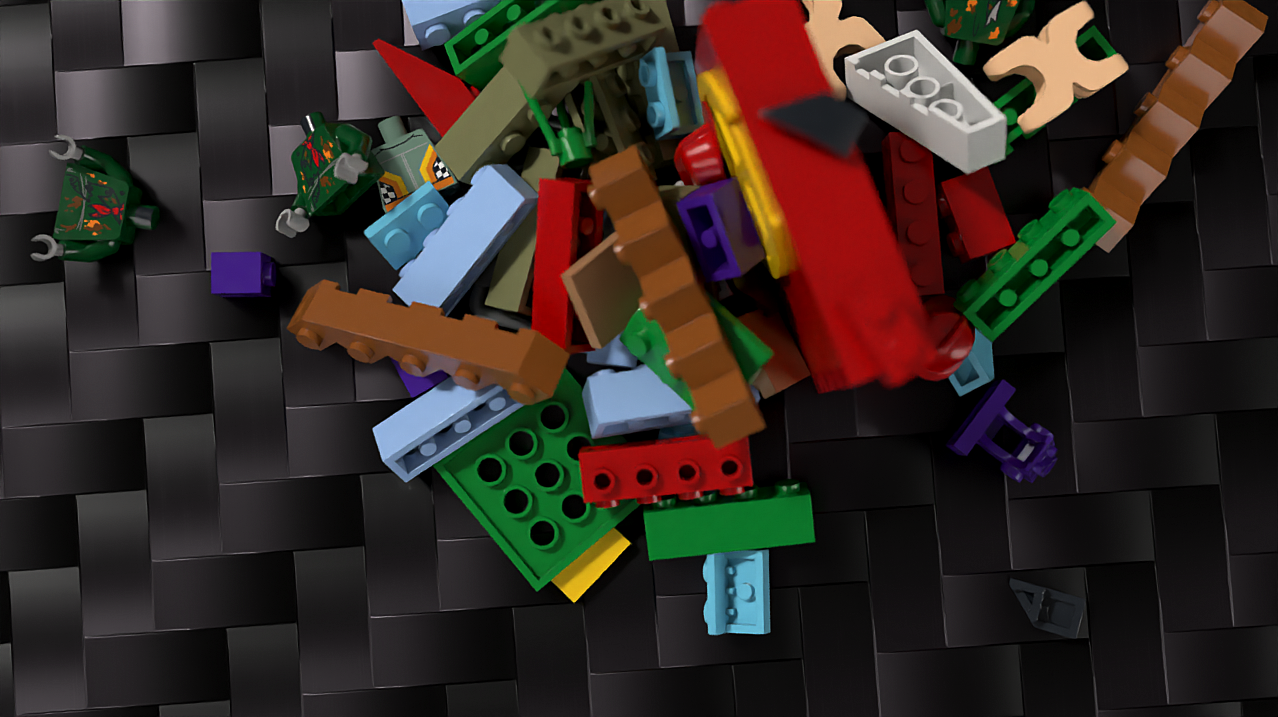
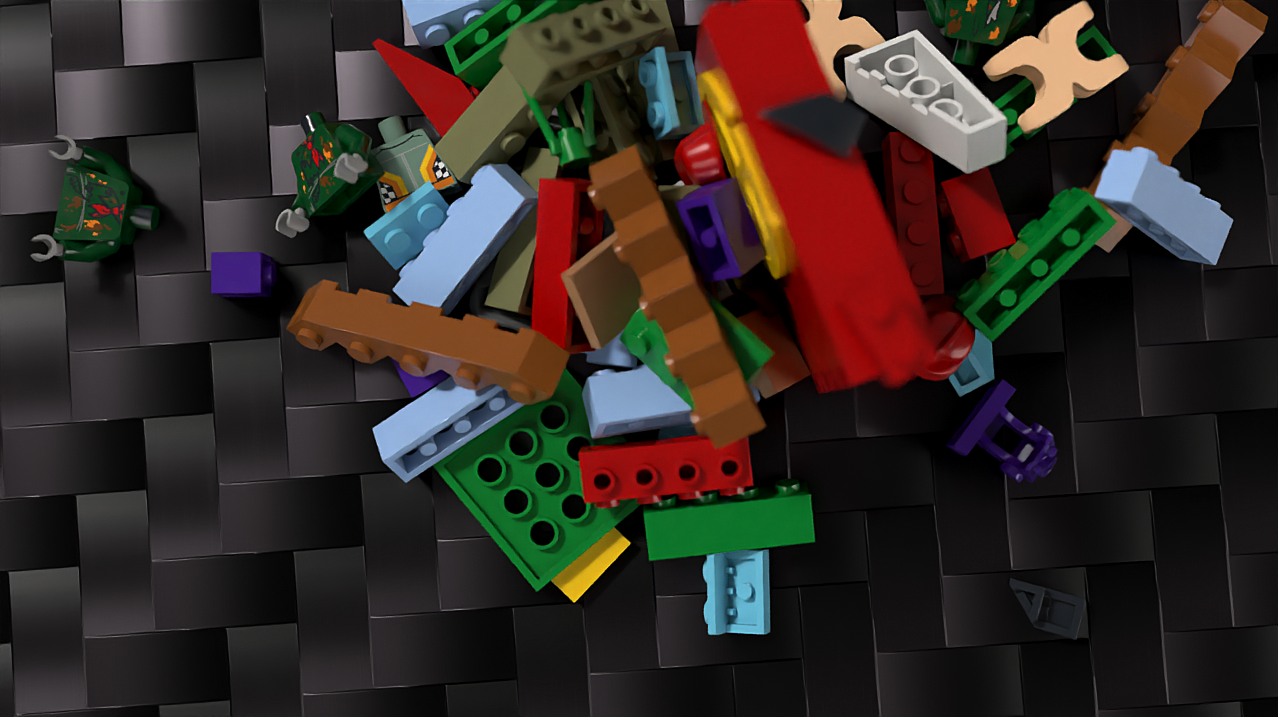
none -> light blue brick [1094,147,1233,265]

